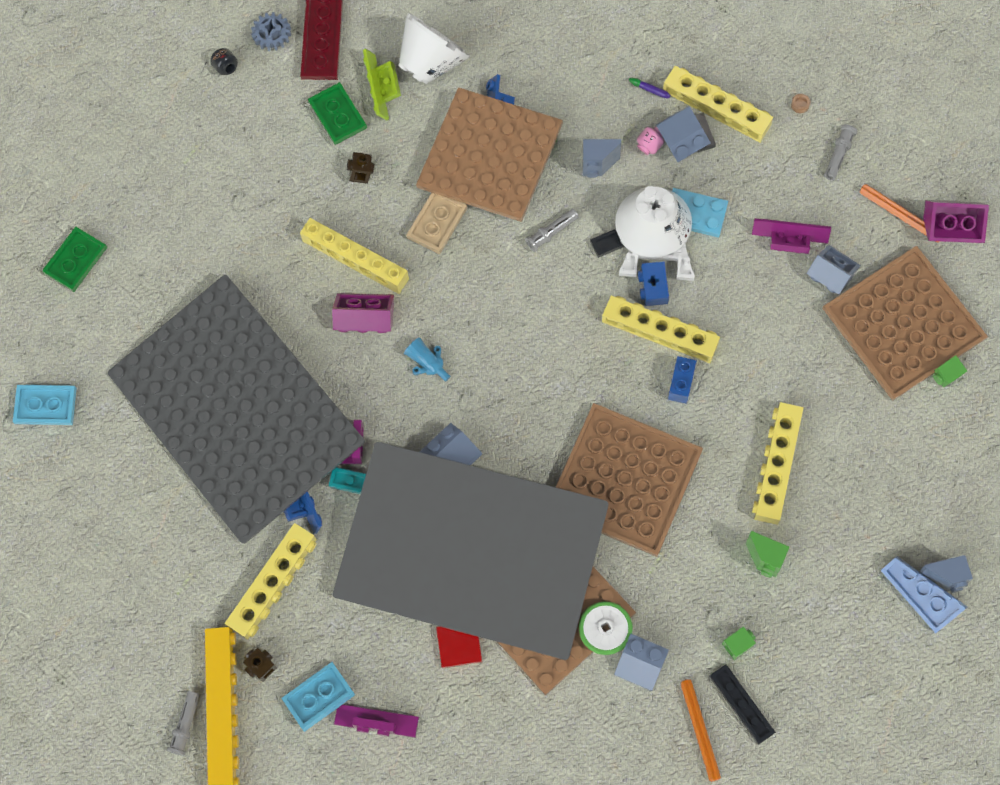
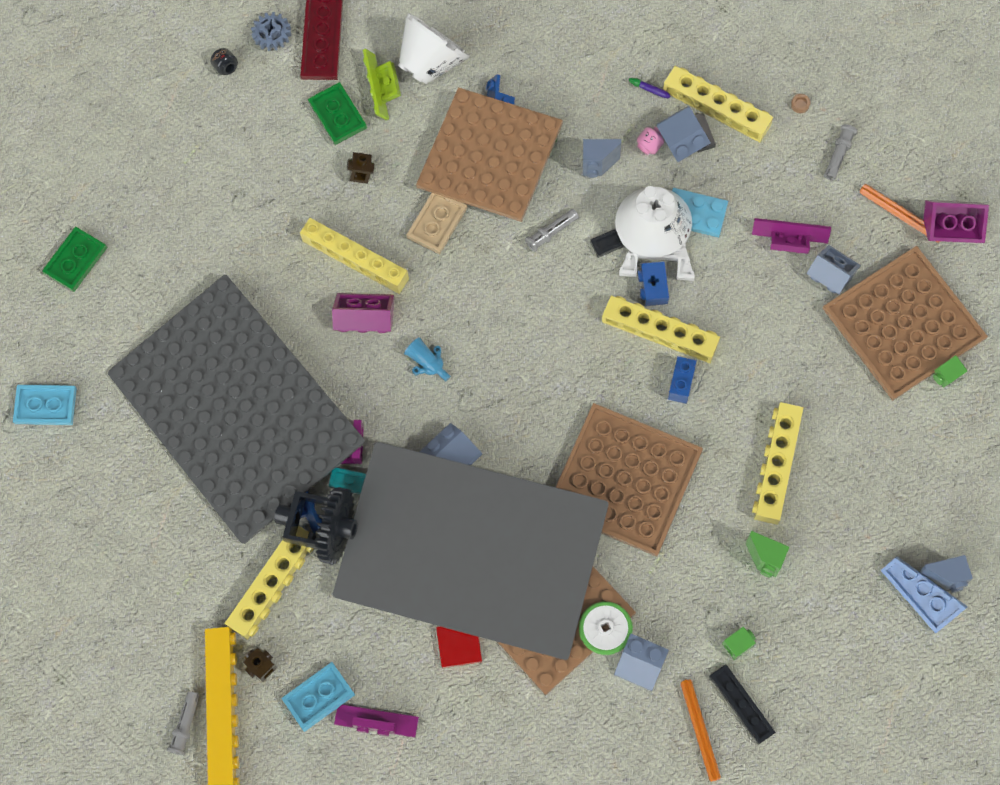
none -> black piece [274,487,358,565]

